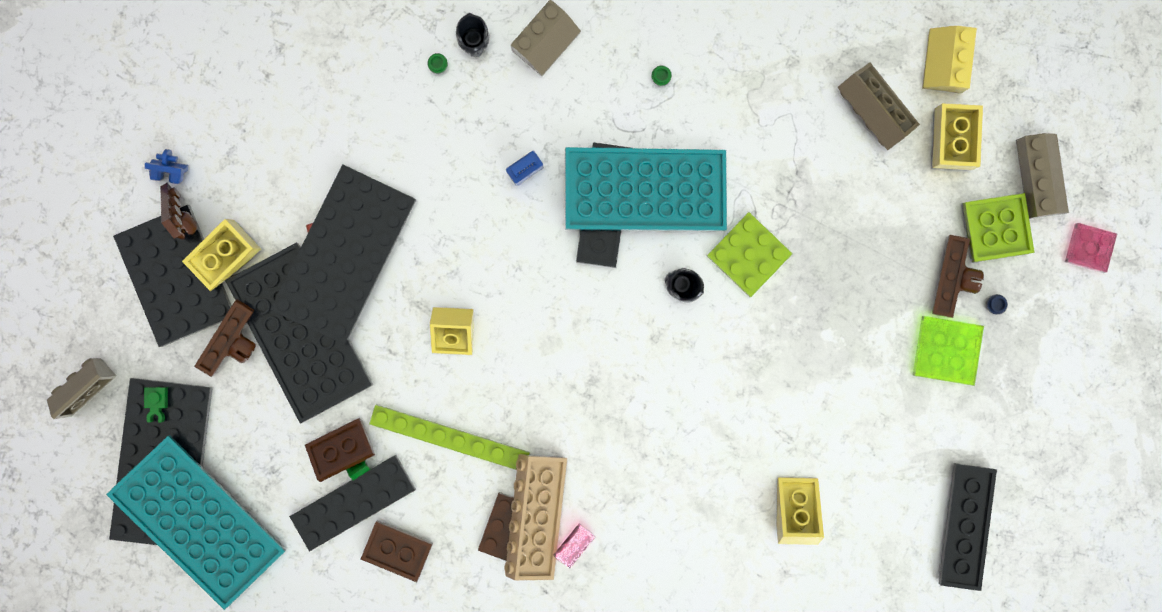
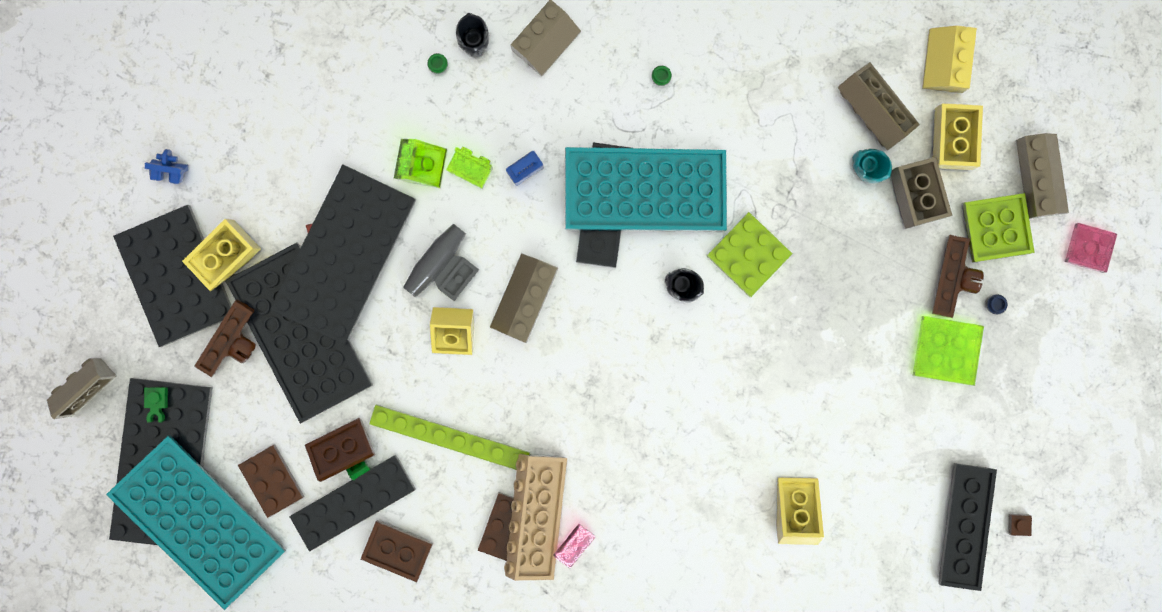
reddish brown plate [160,183,197,239] -> none
none -> reddish brown plate [238,444,305,518]
none -> clear neon green slope [394,139,447,188]
none -> dark grey plate [403,224,479,301]
none -> clear neon green bracket [446,146,493,189]
none -> dark tan slope [490,253,558,343]
none -> teal hair [852,149,892,184]
none -> dark tan slope [891,157,953,229]
none -> reddish brown plate [1008,514,1032,536]

